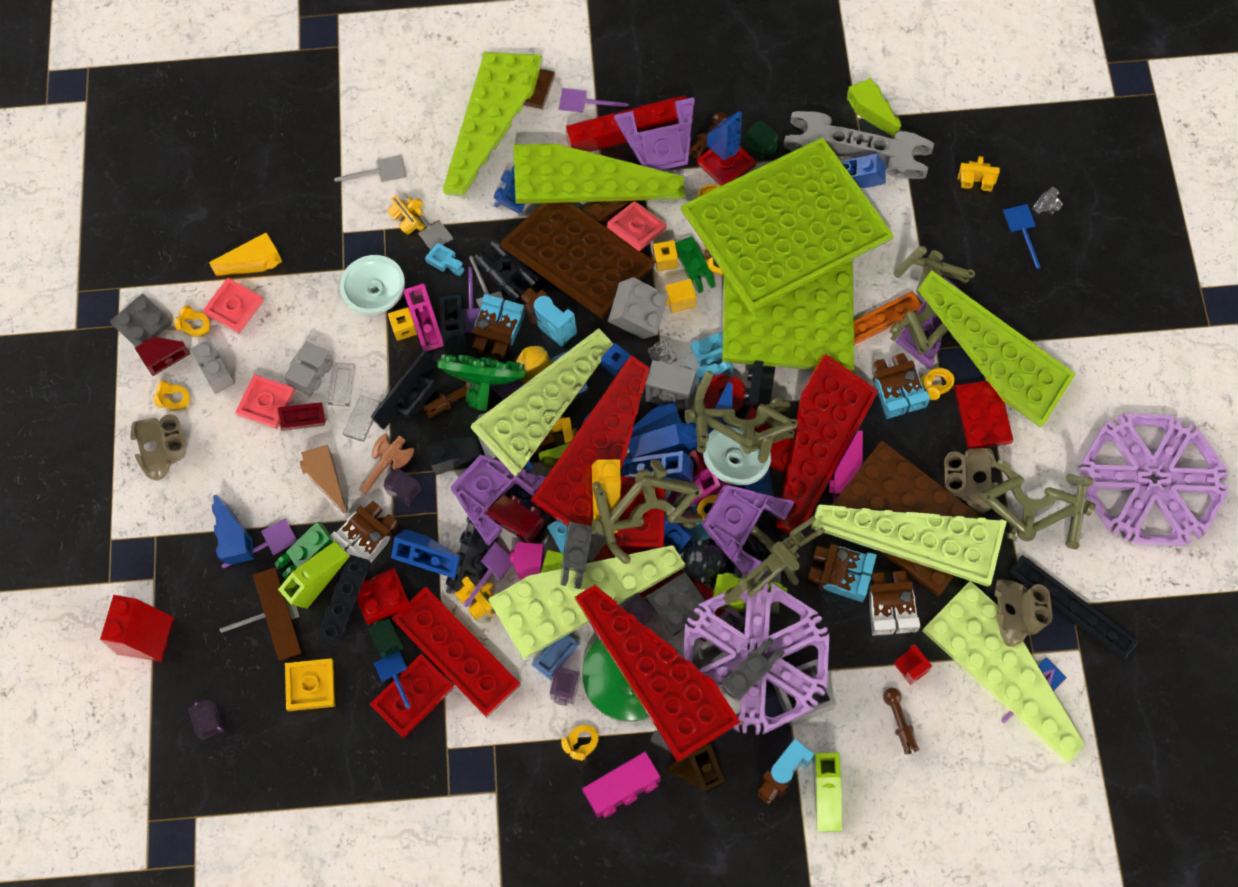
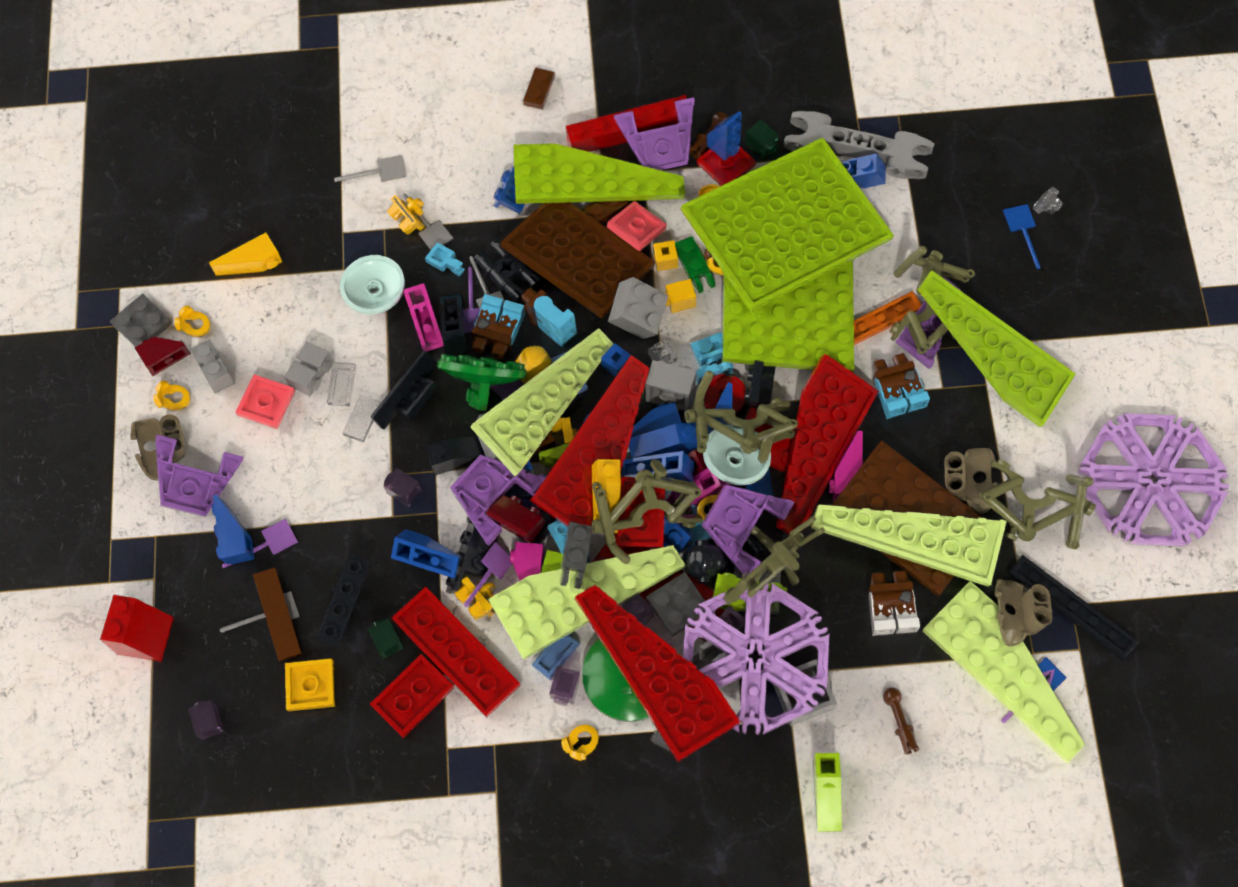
coral plate [202,278,264,334] -> none
green hinge [275,522,334,579] -> none
dark red plate [277,402,326,431] -> none
lime slope [278,541,350,609] -> none
medium nougat slope [300,445,348,514] -> none
reddish brown hips [331,501,398,562] -> none
red plate [357,568,411,625] -> none
nougat piece [359,433,415,494] -> none
blue piece [374,651,410,708] -> none
yellow piece [388,307,417,341] -> none
reddish brown pin [423,382,471,418] -> none
lime wing [442,52,543,196] -> none
medium lavender piece [559,88,629,113] -> none
dark pink brick [582,752,660,818] -> none
dark brown slope [666,743,725,792] -> none
dark grey hinge [721,638,785,701] -> none
medium azure hips [758,739,814,805] -> none
hips [807,543,876,602] -> none
lime slope [847,78,901,137] -> none
red panel [894,644,932,685] -> none
yellow piece [919,368,954,400] -> none
red plate [954,381,1014,449] -> none
yellow hips [958,156,1000,191] -> none
none -> medium lavender wing [155,435,244,517]

